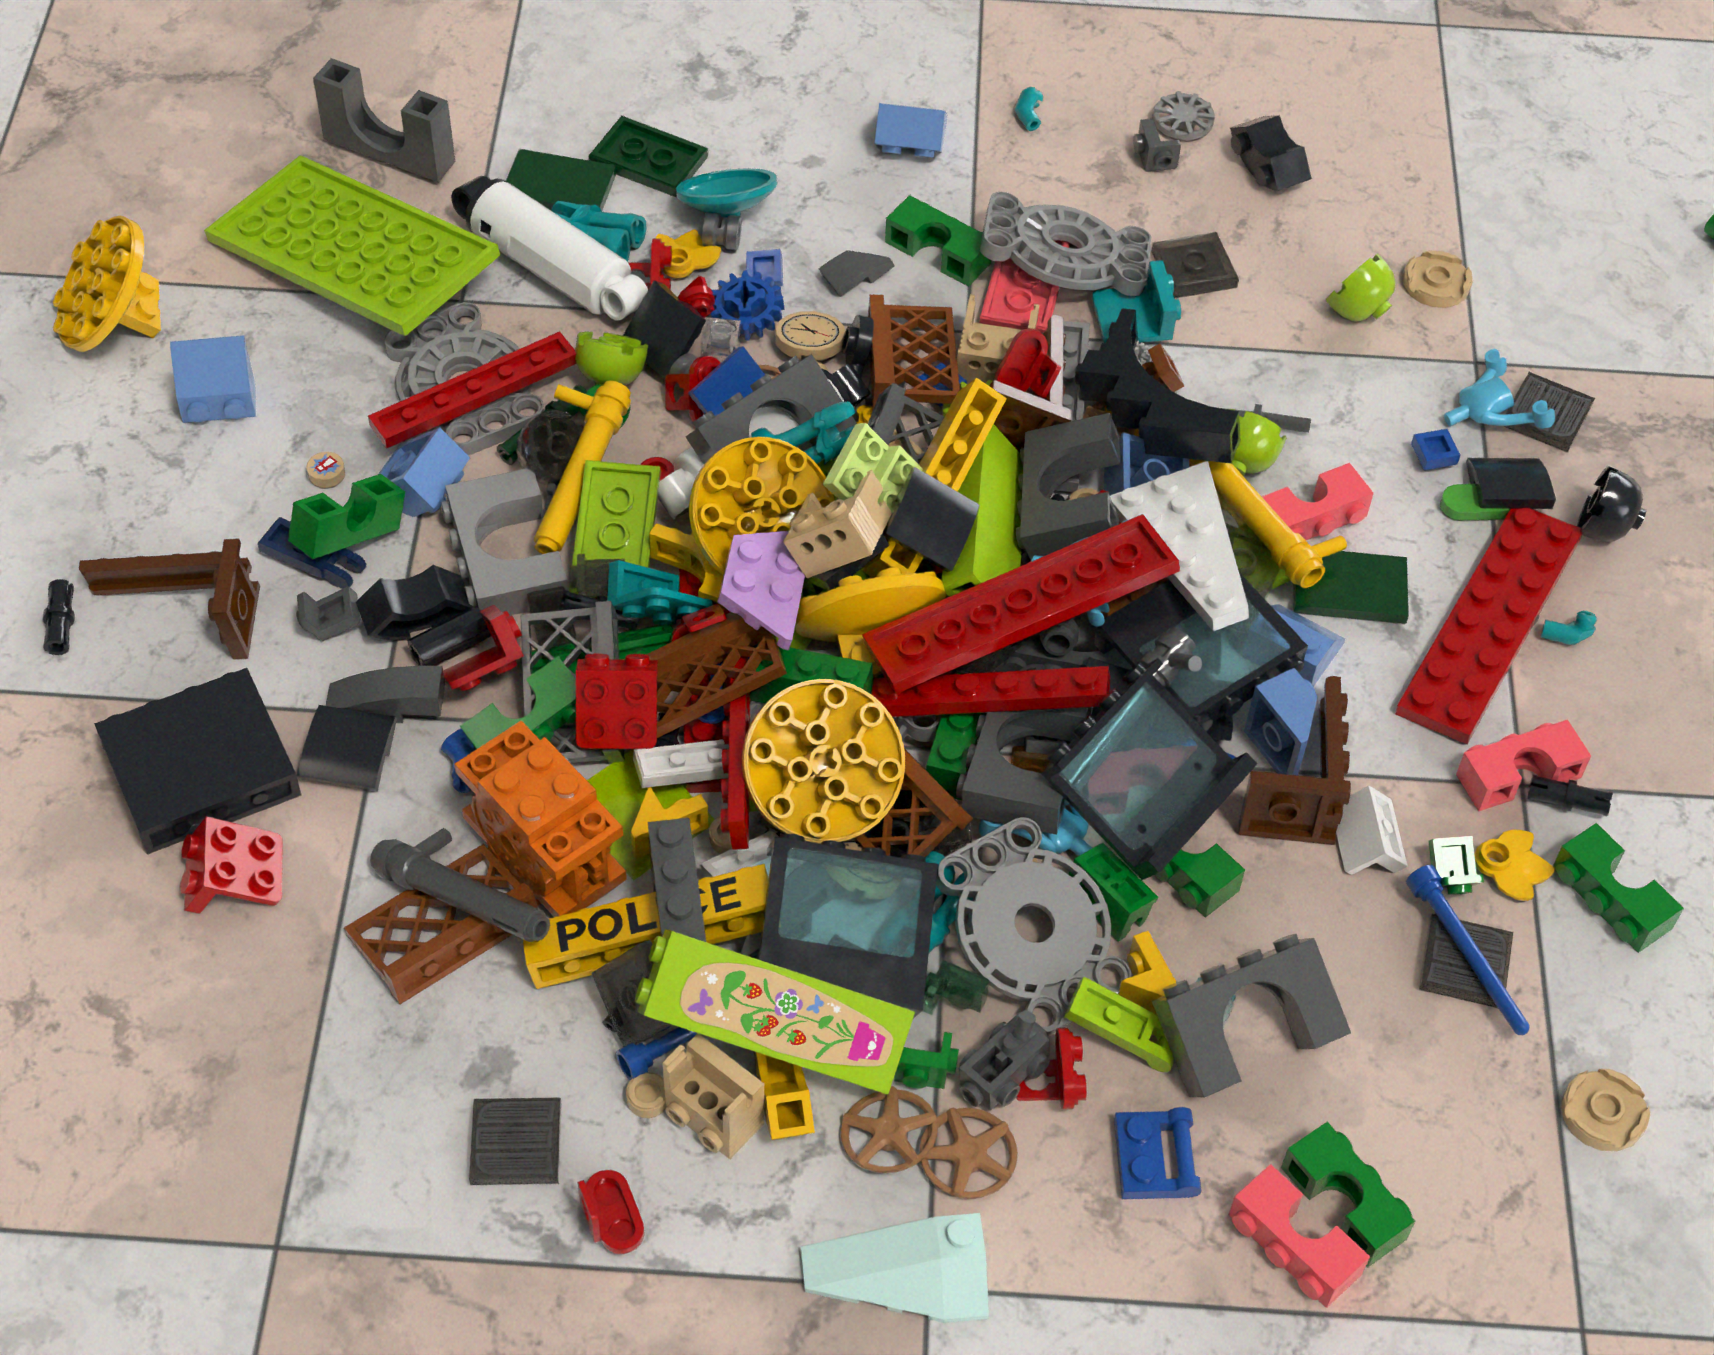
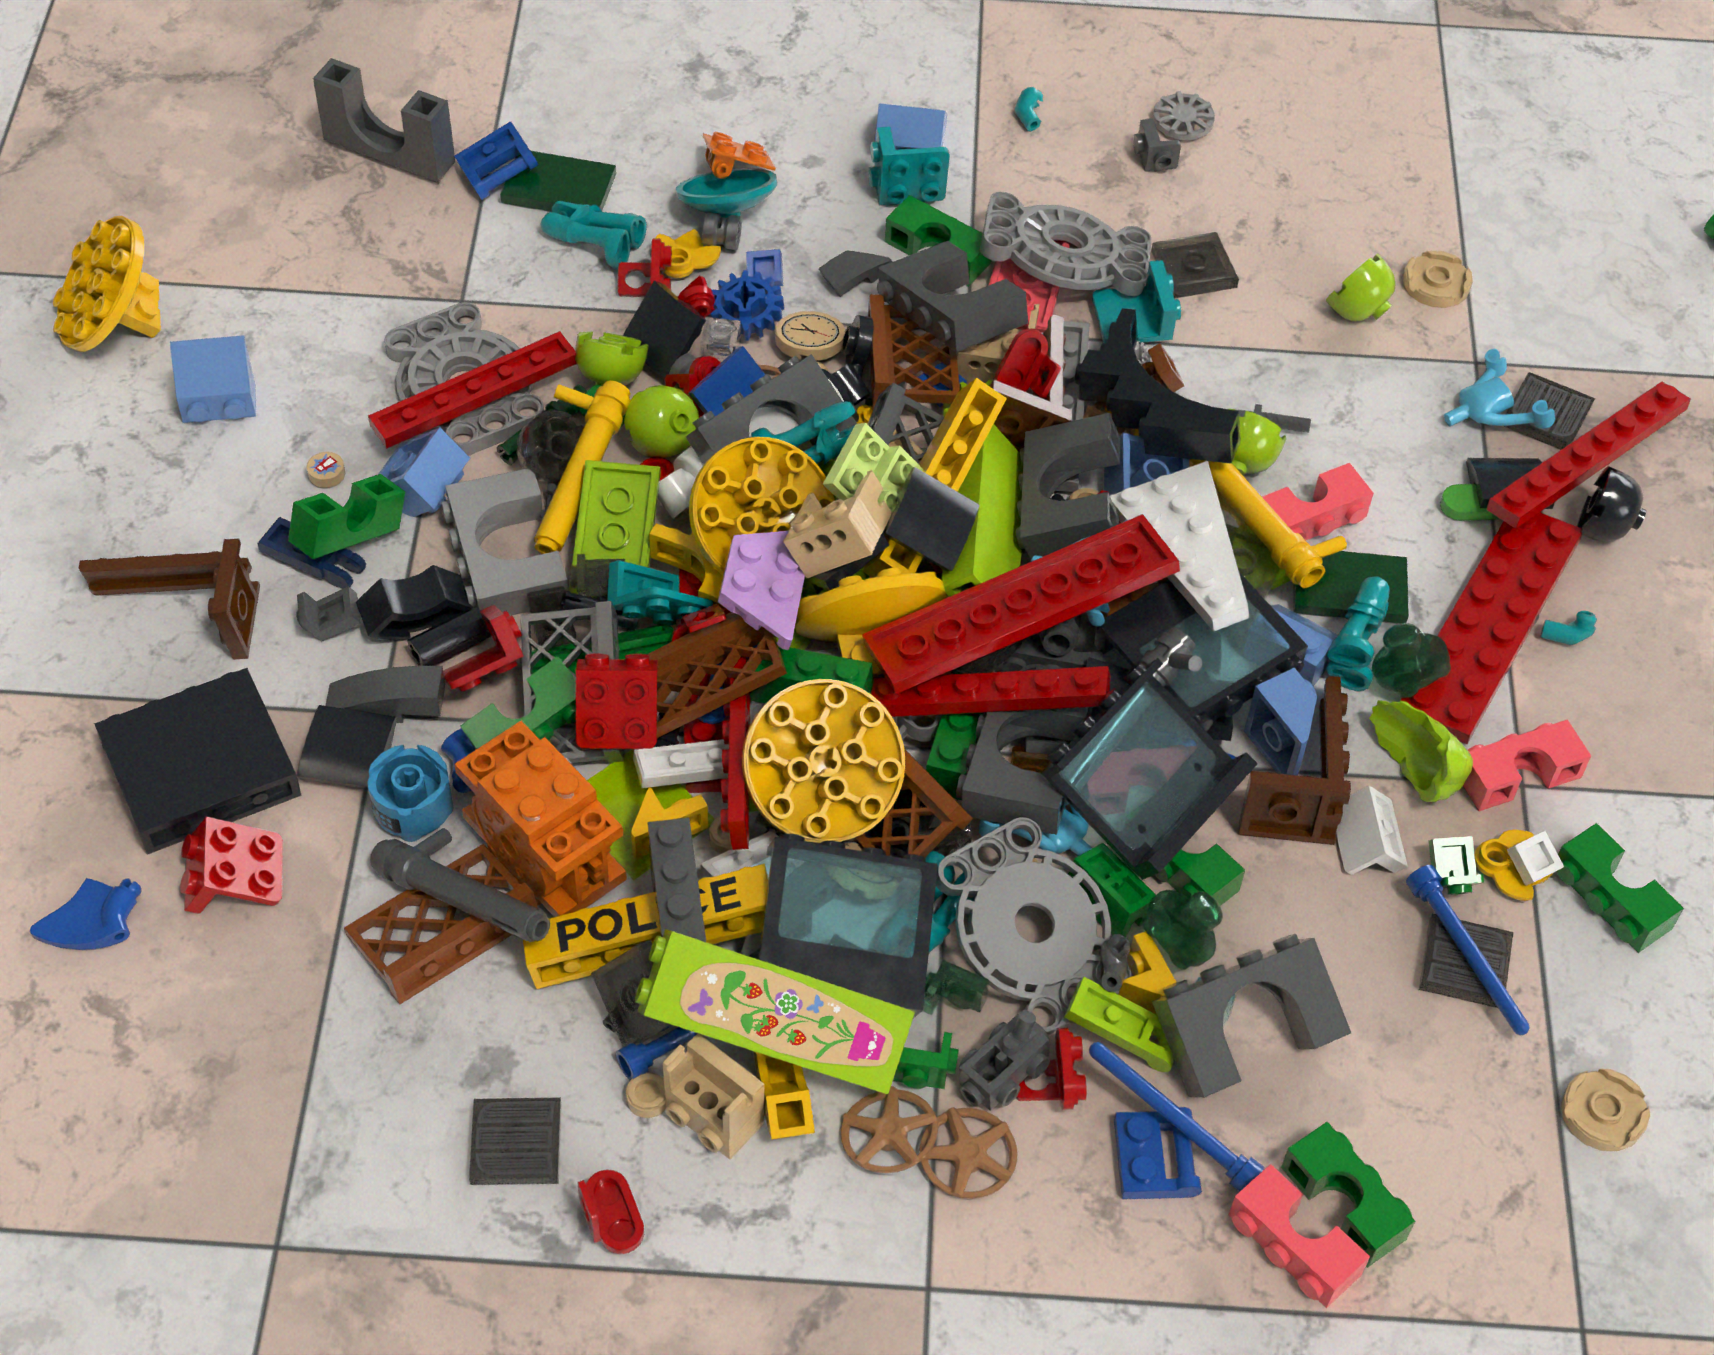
black pin [43,579,75,655] -> none
lime plate [204,155,500,336] -> none
white piece [451,176,648,320] -> none
dark green tile [588,115,708,197] -> none
light aqua wedge [801,1213,989,1323] -> none
black brick [1230,115,1312,191] -> none
blue plate [1411,429,1461,470] -> none
black pin [1527,774,1613,817] -> none
none -> blue arm [30,878,142,950]
none -> dark azure brick [367,745,454,842]
none -> blue plate [454,121,539,200]
none -> lime cylinder [624,385,699,458]
none -> orange hinge [702,132,776,179]
none -> teal bracket [869,127,950,205]
none -> dark grey arch [877,241,1028,352]
none -> blue piece [1089,1042,1265,1192]
none -> dark grey arm [1100,934,1130,992]
none -> clear green plate [1142,890,1223,970]
none -> teal piece [1326,577,1390,691]
none -> lime hair [1369,700,1473,802]
none -> clear green plate [1372,623,1451,698]
none -> red plate [1487,381,1691,529]
none -> white plate [1507,831,1564,886]

